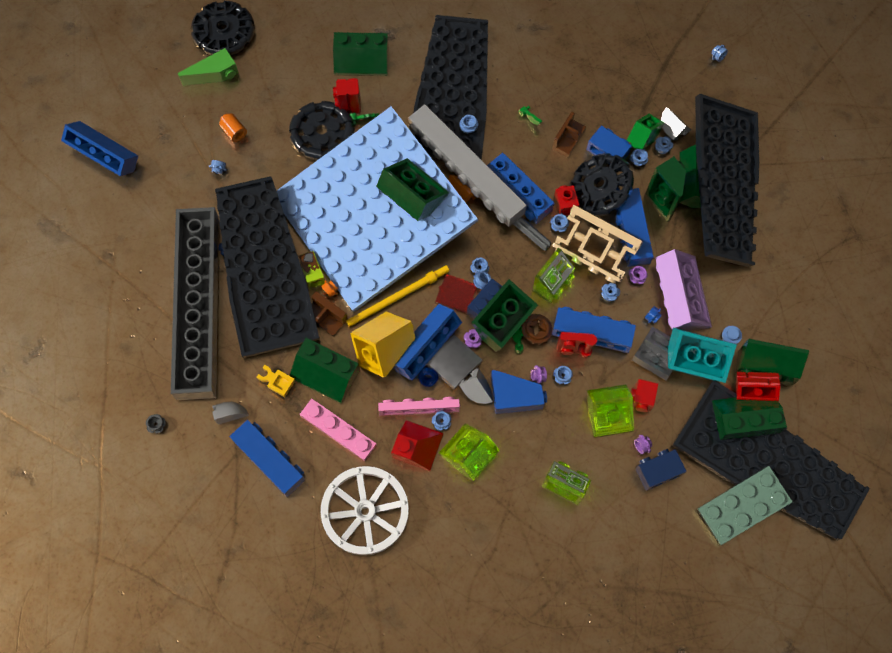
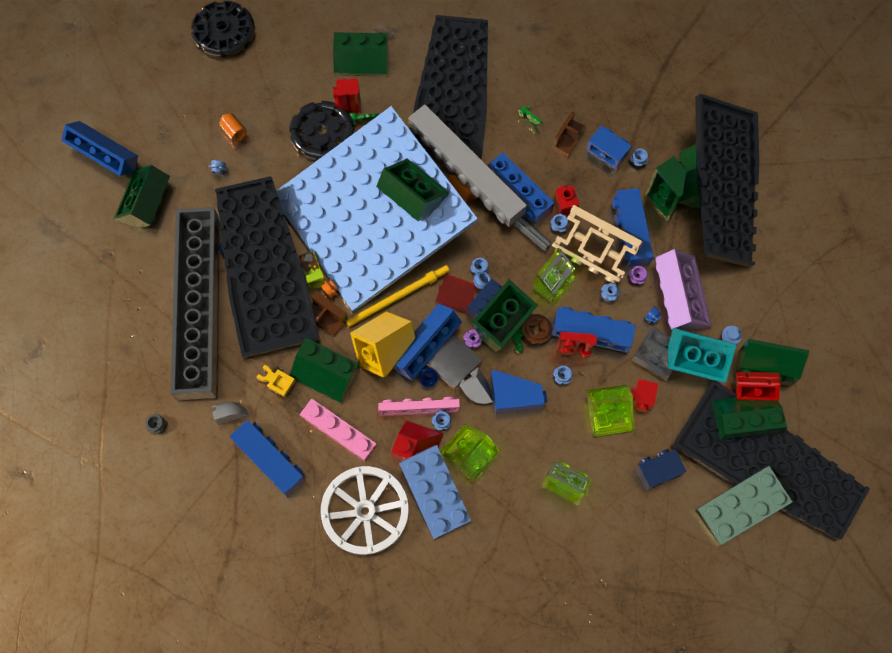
bright green slope [177,48,239,86] -> none
medium blue plate [460,115,478,133] -> none
medium lavender plate [531,365,547,384] -> none
black plate [569,153,634,217] -> none
green brick [627,113,665,150] -> none
medium lavender plate [634,435,652,454] -> none
medium blue plate [655,136,673,154] -> none
brick [661,107,691,140] -> none
medium blue plate [711,45,728,62] -> none
none -> dark green slope [113,165,170,228]
none -> medium blue plate [398,445,471,539]

